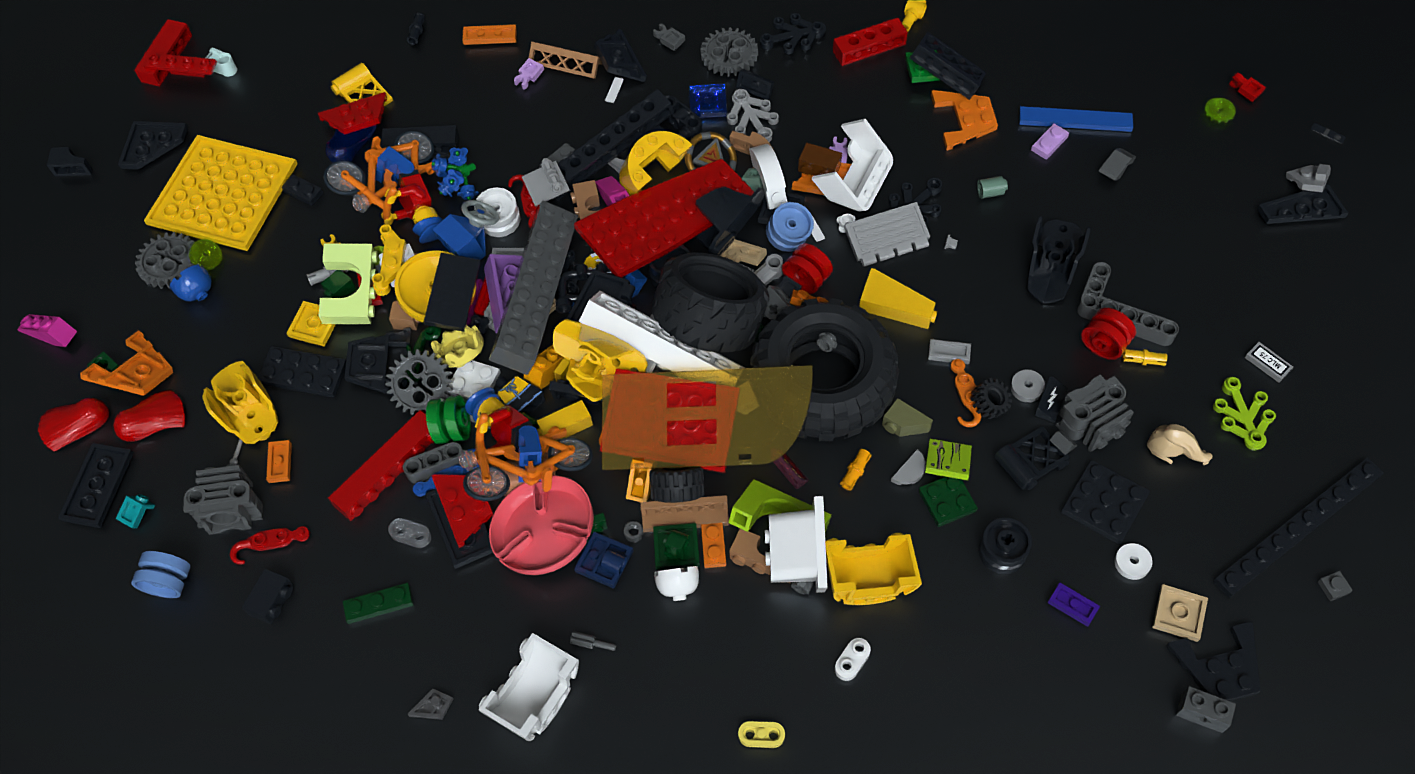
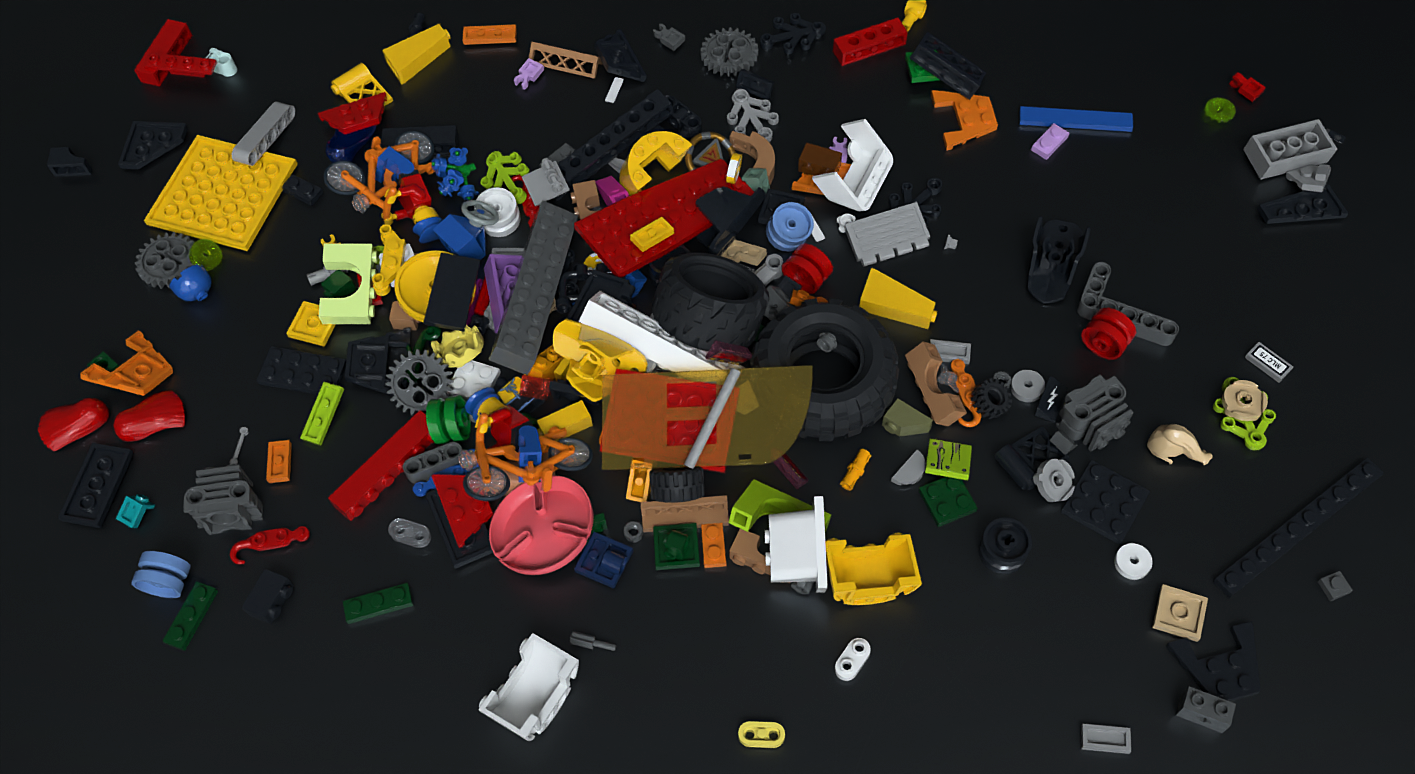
dark pink slope [17,314,77,347] -> none
yellow piece [202,361,278,444] -> none
flat silver piece [408,689,453,720] -> none
white cylinder [654,566,699,601] -> none
clear blue plate [689,84,727,118] -> none
white arch [749,144,788,209] -> none
sand green brick [977,176,1008,199] -> none
dark purple plate [1048,583,1100,627] -> none
dark grey slope [1099,148,1136,181] -> none
yellow pin [1122,349,1167,366] -> none
none -> dark green plate [163,581,218,651]
none -> light grey beam [232,102,295,166]
none -> lime tile [300,382,344,446]
none -> yellow slope [382,24,451,85]
none -> lime plant [480,151,529,204]
none -> clear red bracket [519,375,551,400]
none -> yellow plate [630,217,674,252]
none -> light grey piece [684,368,741,469]
none -> clear pink slope [705,341,752,365]
none -> piece [726,153,742,184]
none -> medium nougat arch [905,341,967,426]
none -> clear piece [937,365,960,393]
none -> dark grey axle [993,371,1012,388]
none -> light grey plate [1033,459,1075,502]
none -> light grey tile [1081,724,1131,754]
none -> tan plate [1222,380,1268,421]
none -> light grey brick [1243,119,1337,179]

